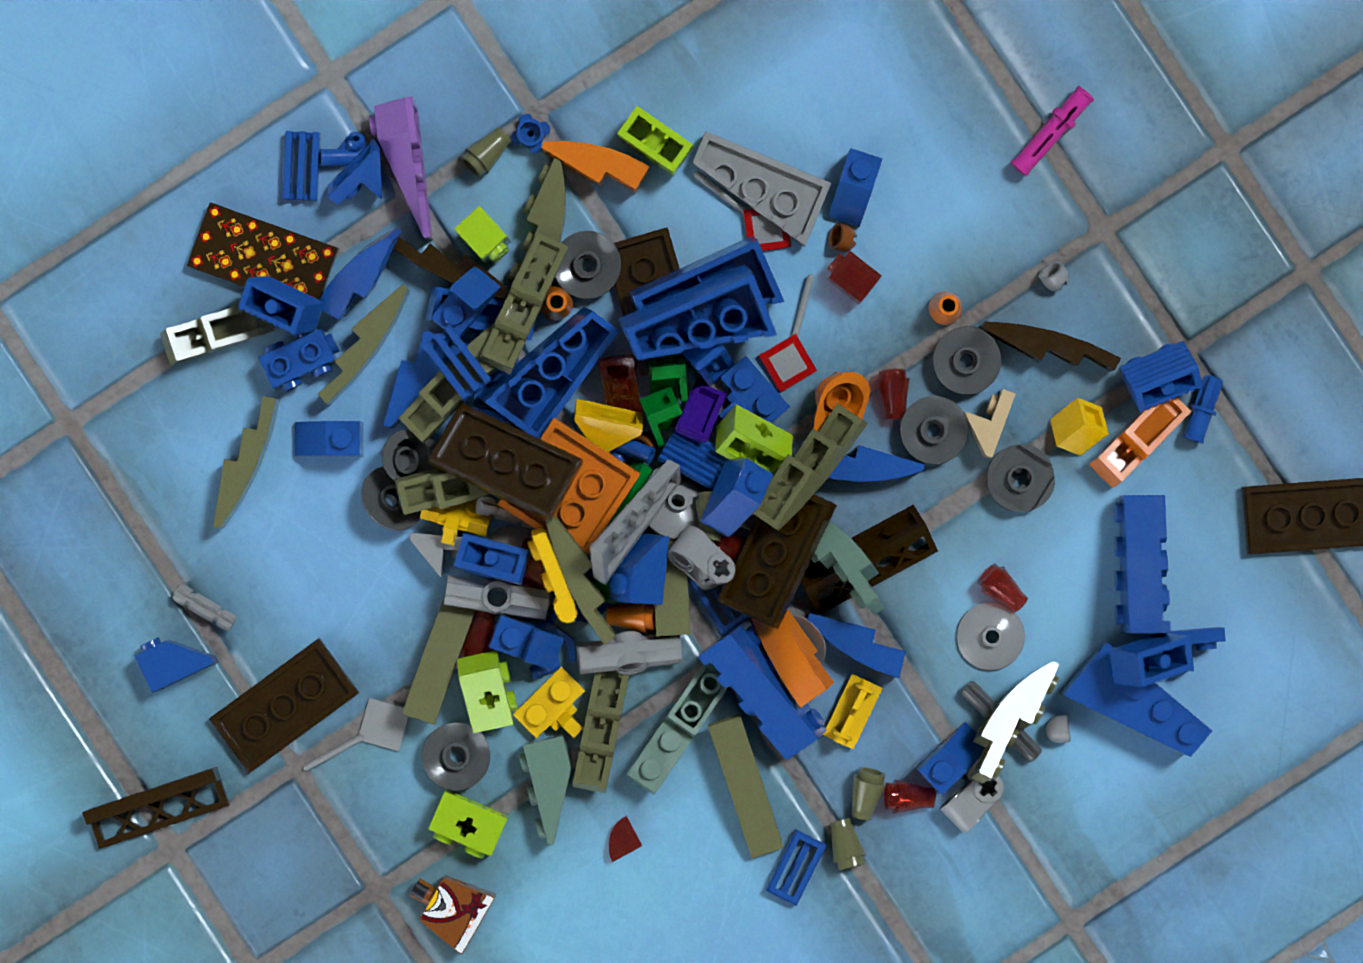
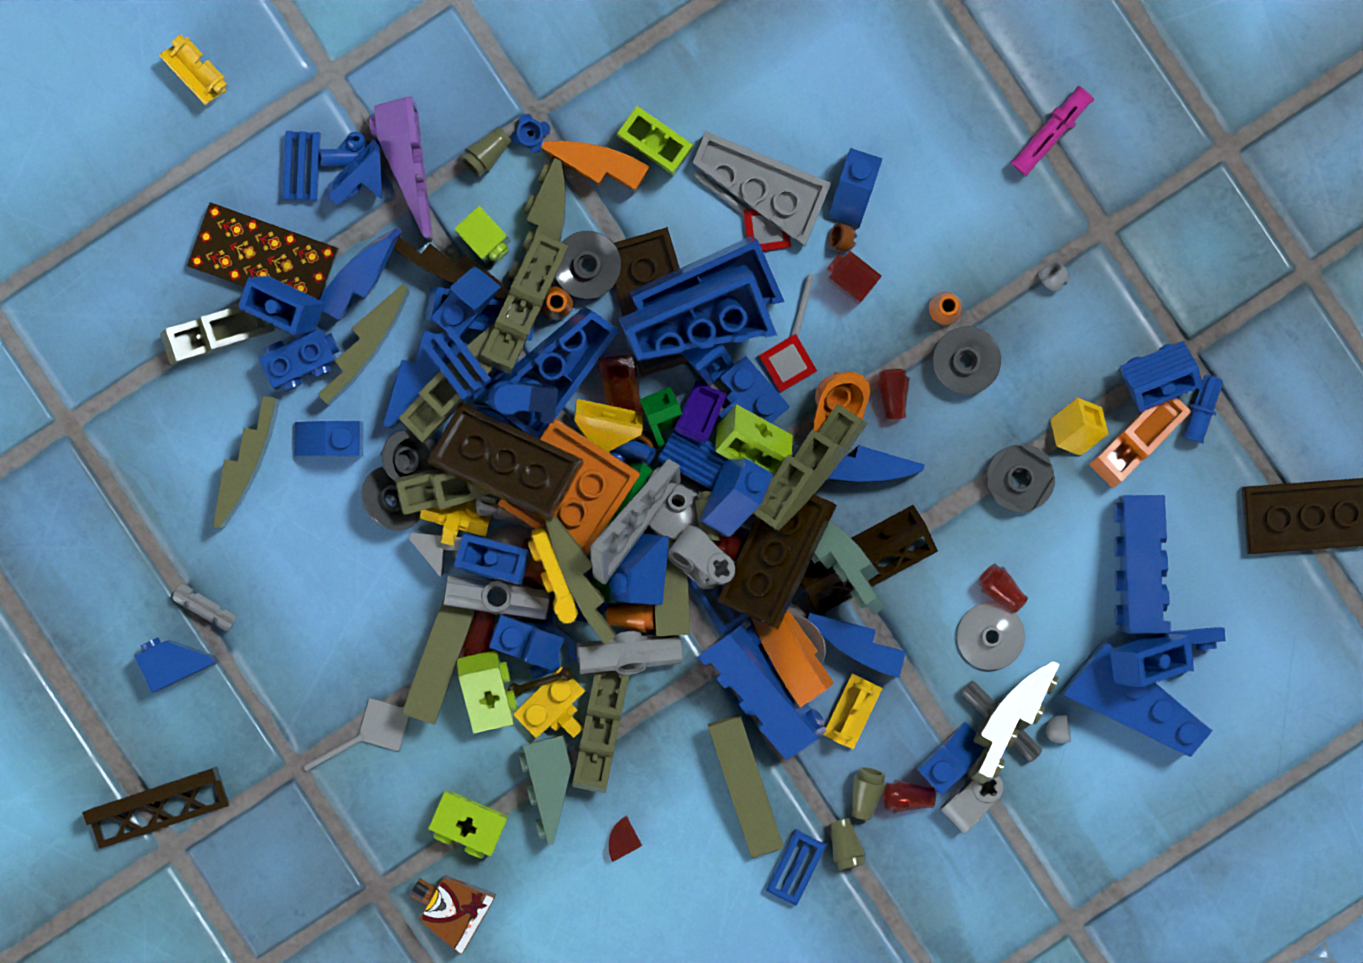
dark brown tile [209,638,360,773] -> none
dark grey dish [422,722,490,791] -> none
sand green slope [626,664,729,795] -> none
green panel [648,353,688,402] -> none
dark grey dish [900,396,968,464] -> none
tan slope [964,389,1016,459] -> none
dark brown slope [979,321,1121,372] -> none
none -> yellow hinge [159,34,228,105]
none -> leg [489,381,558,423]
none -> dark brown hinge [508,668,573,697]

